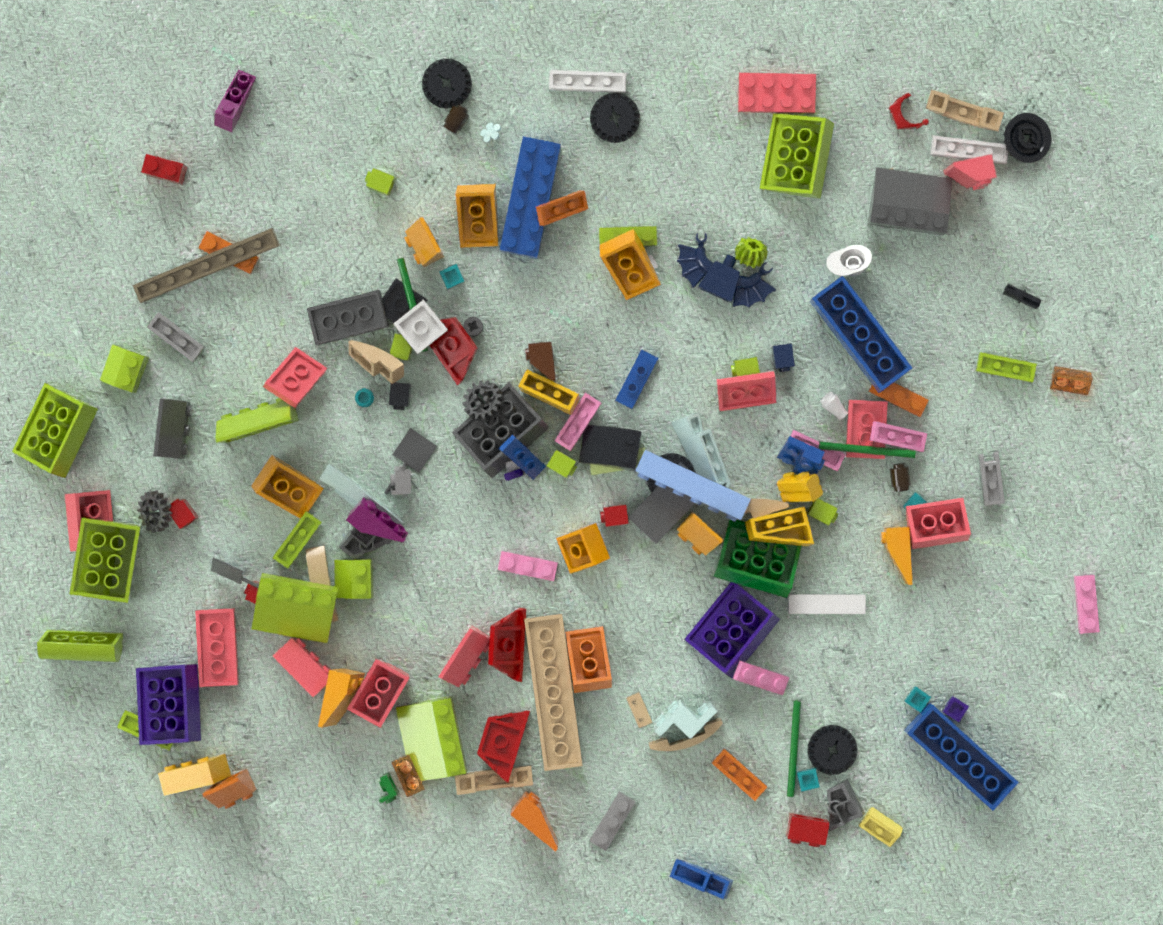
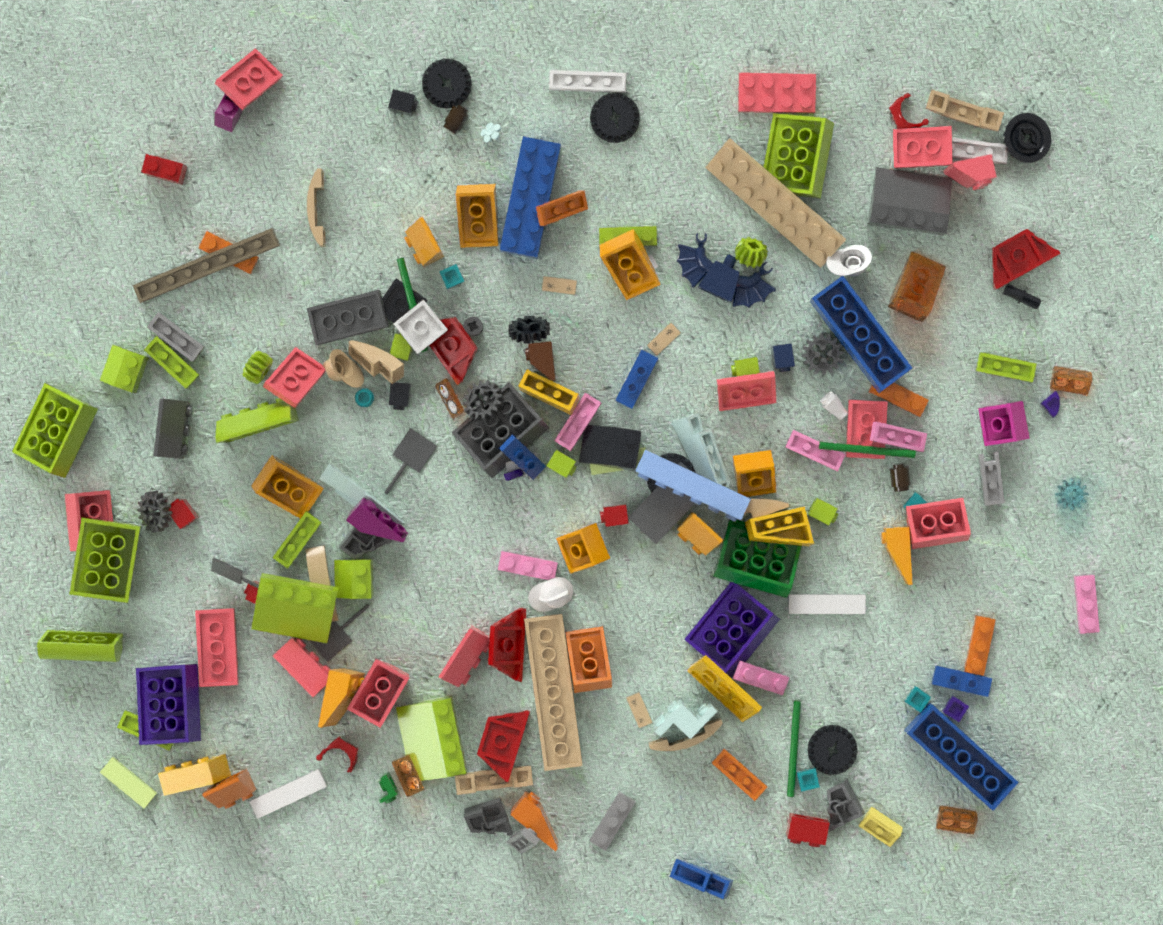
lime brick [365,168,396,196] -> none
light grey brick [390,466,411,495] -> none
blue plate [777,436,825,475] -> none
yellow brick [777,471,823,502] -> none
none -> yellowish green tile [100,757,157,808]
none -> lime plate [144,336,200,389]
none -> coral plate [215,48,283,110]
none -> lime gear [242,351,273,384]
none -> white tile [249,768,327,819]
none -> tan slope [307,168,326,247]
none -> dark grey piece [309,604,369,662]
none -> red helmet [316,736,359,773]
none -> tan piece [323,349,364,388]
none -> black brick [388,89,419,116]
none -> slope [435,378,465,418]
none -> dark grey slope [464,798,513,836]
none -> light grey plate [507,827,540,854]
none -> black gear [508,316,550,344]
none -> white piece [528,577,573,612]
none -> tan sticker [542,276,577,295]
none -> tan sticker [647,323,681,355]
none -> yellow tile [687,655,762,722]
none -> tan plate [705,138,846,268]
none -> light orange slope [733,450,776,497]
none -> dark grey gear [801,333,844,375]
none -> clear orange slope [888,251,946,322]
none -> coral plate [893,126,953,169]
none -> blue plate [931,665,992,697]
none -> clear orange slope [936,806,978,835]
none -> orange plate [964,615,996,676]
none -> dark pink slope [978,401,1030,446]
none -> red wing [992,229,1061,290]
none -> dark purple tile [1040,391,1060,418]
none -> clear light blue gear [1055,478,1089,511]

